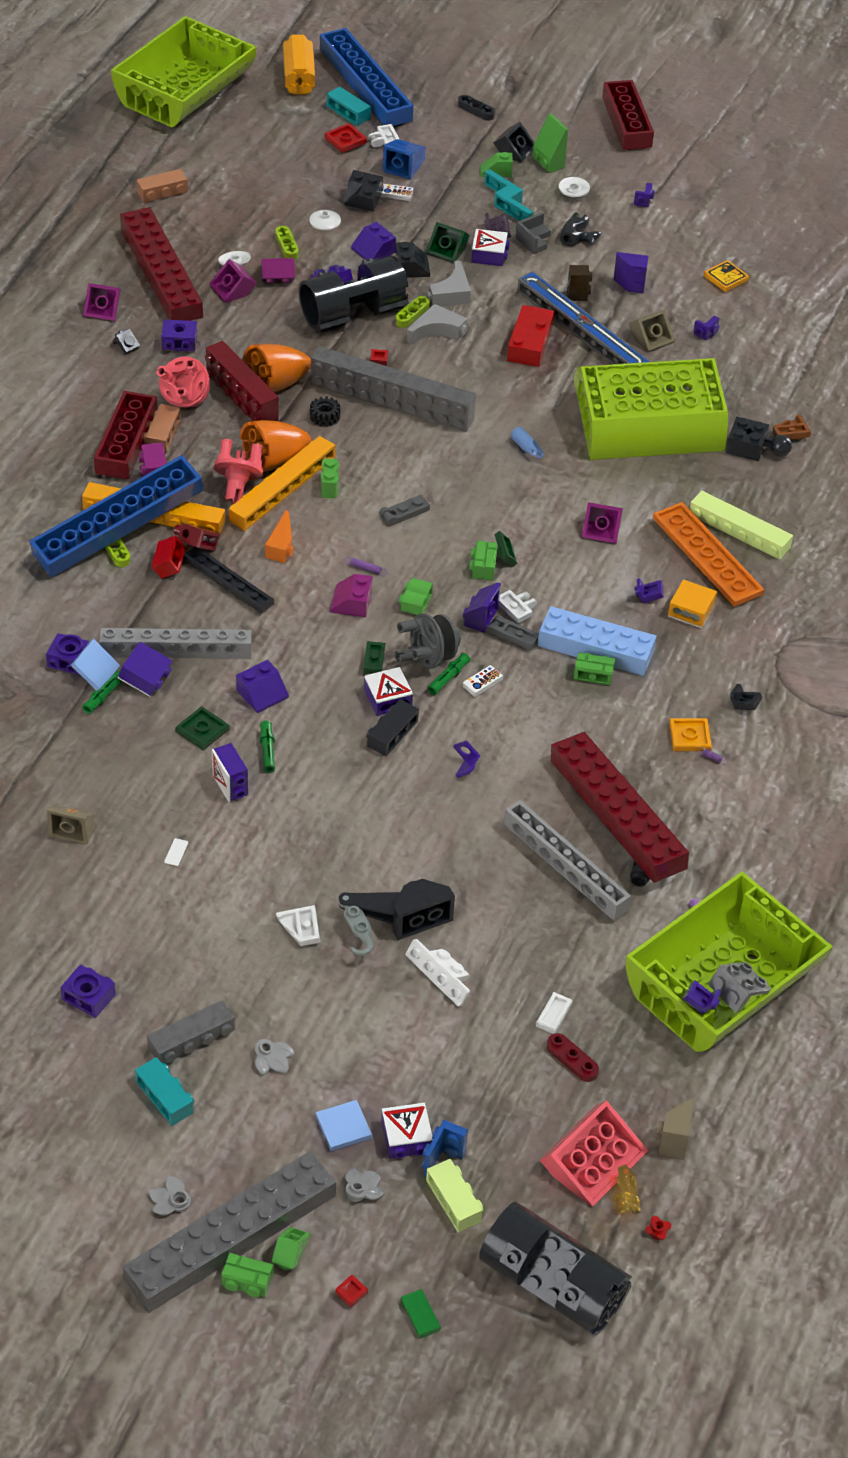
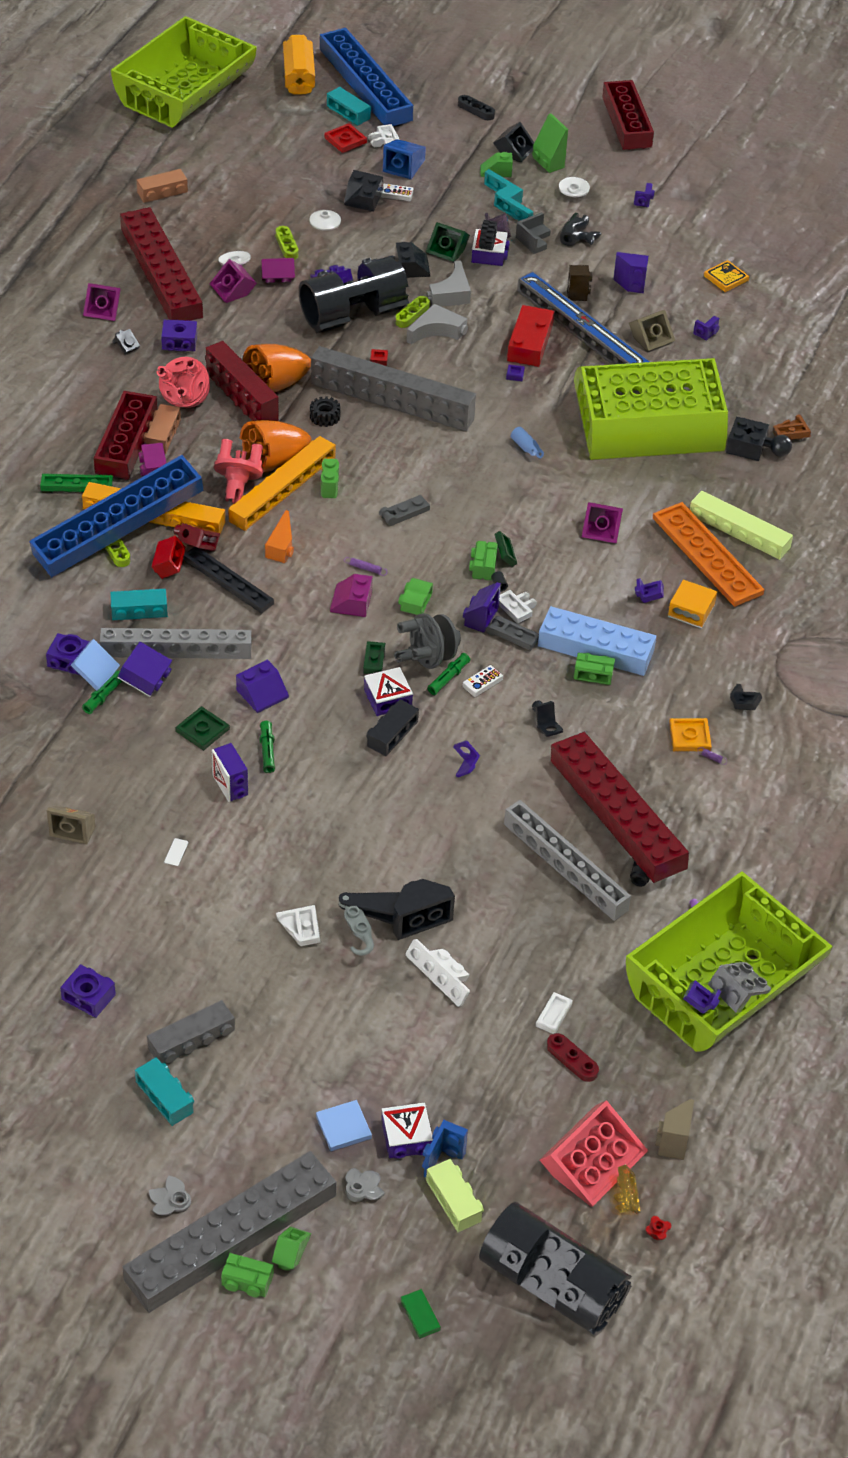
light grey plate [254,1039,294,1075] -> none
red plate [335,1275,368,1308] -> none
dark purple slope [351,221,396,260] -> none
none -> green plate [40,474,113,492]
none -> teal brick [110,588,168,620]
none -> black tyre [479,219,497,250]
none -> black hinge [491,571,508,592]
none -> dark purple tile [506,364,525,382]
none -> black bracket [532,700,563,737]

